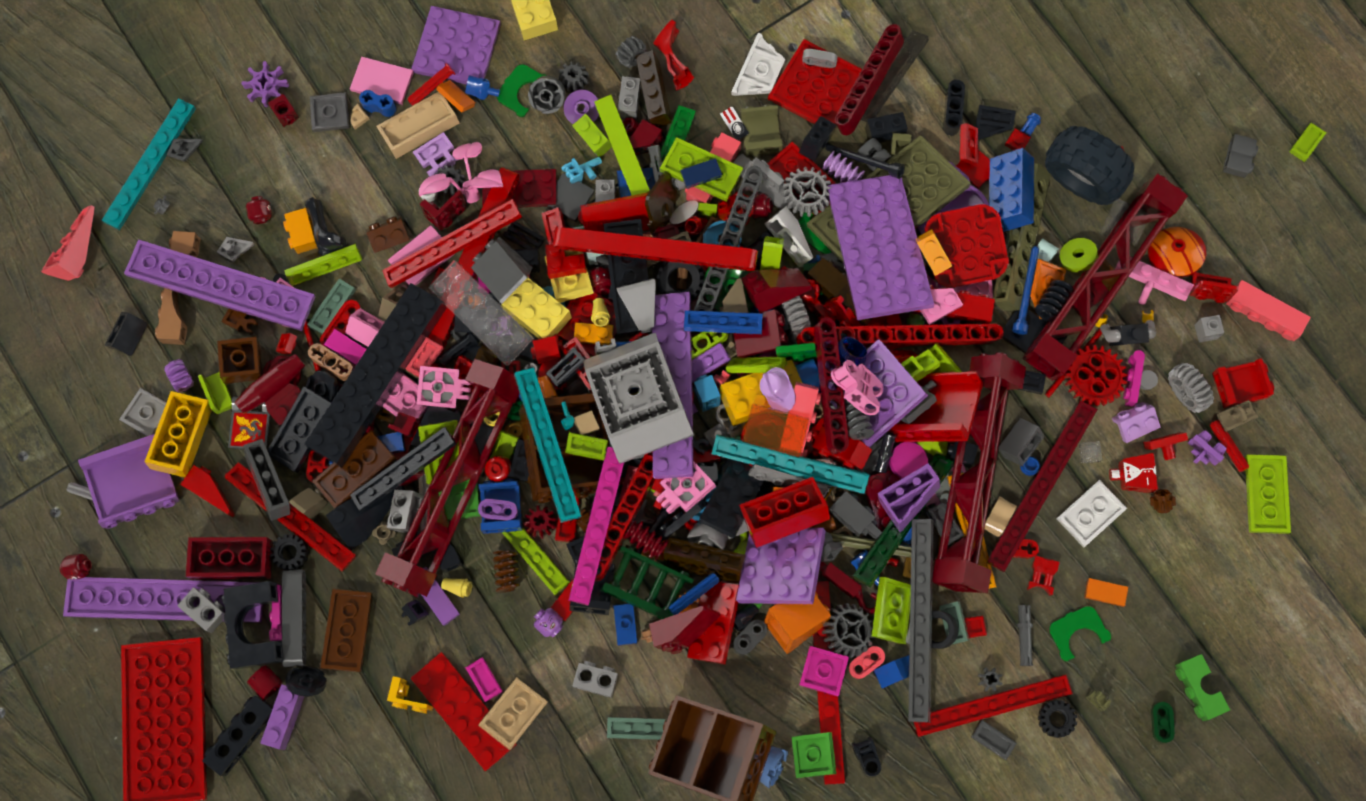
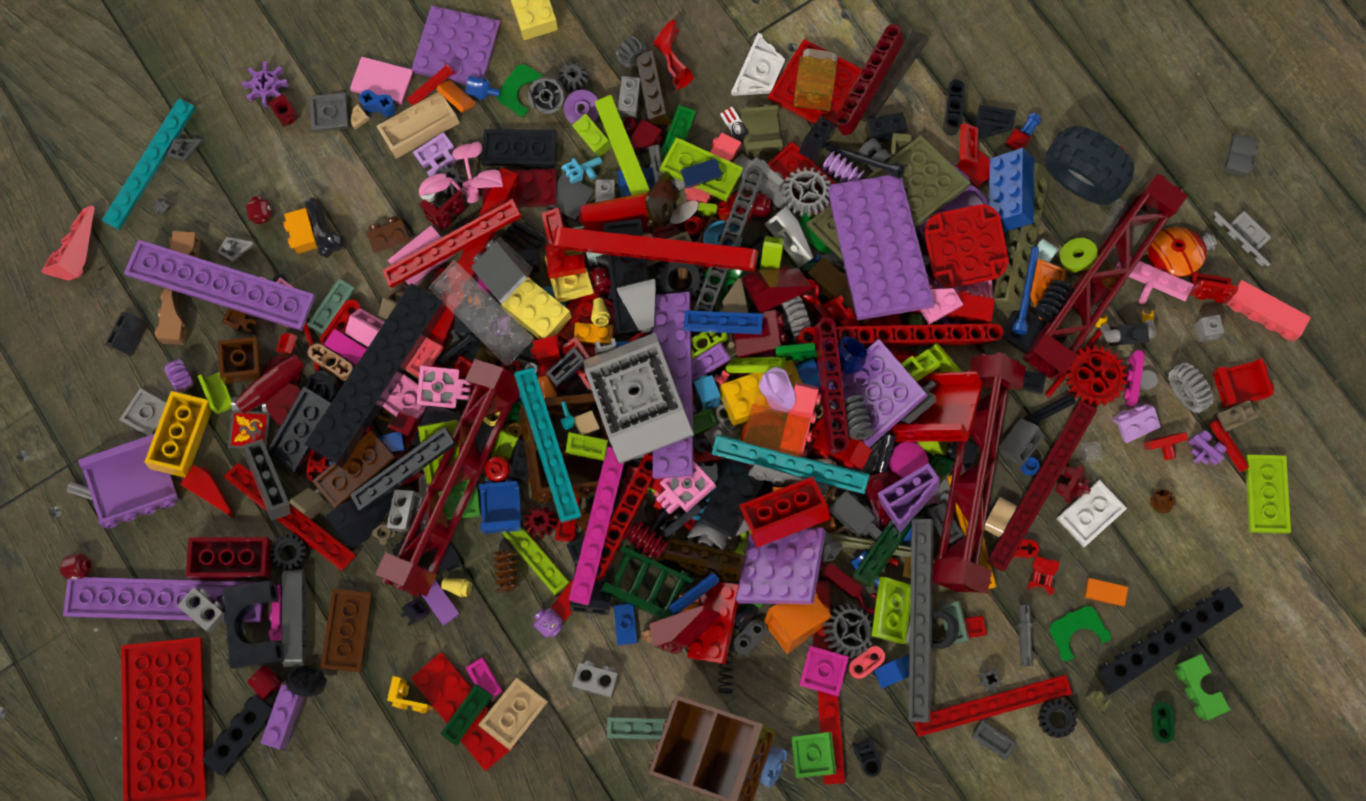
lime tile [284,244,362,286] -> none
medium lavender plate [478,499,518,521] -> none
bright pink piece [831,360,883,415] -> none
light orange brick [916,229,952,276] -> none
red torso [1109,453,1158,493] -> none
lime tile [1289,123,1327,162] -> none
none -> dark green tile [440,684,493,746]
none -> black piece [481,129,558,167]
none -> bright green tile [693,408,718,437]
none -> black piece [718,648,734,693]
none -> clear yellow brick [794,56,837,111]
none -> black axle [1023,394,1075,424]
none -> dark red hips [1055,465,1091,504]
none -> black brick [1095,586,1244,694]
none -> light grey plate [1201,232,1217,251]
none -> light grey bracket [1213,211,1272,267]

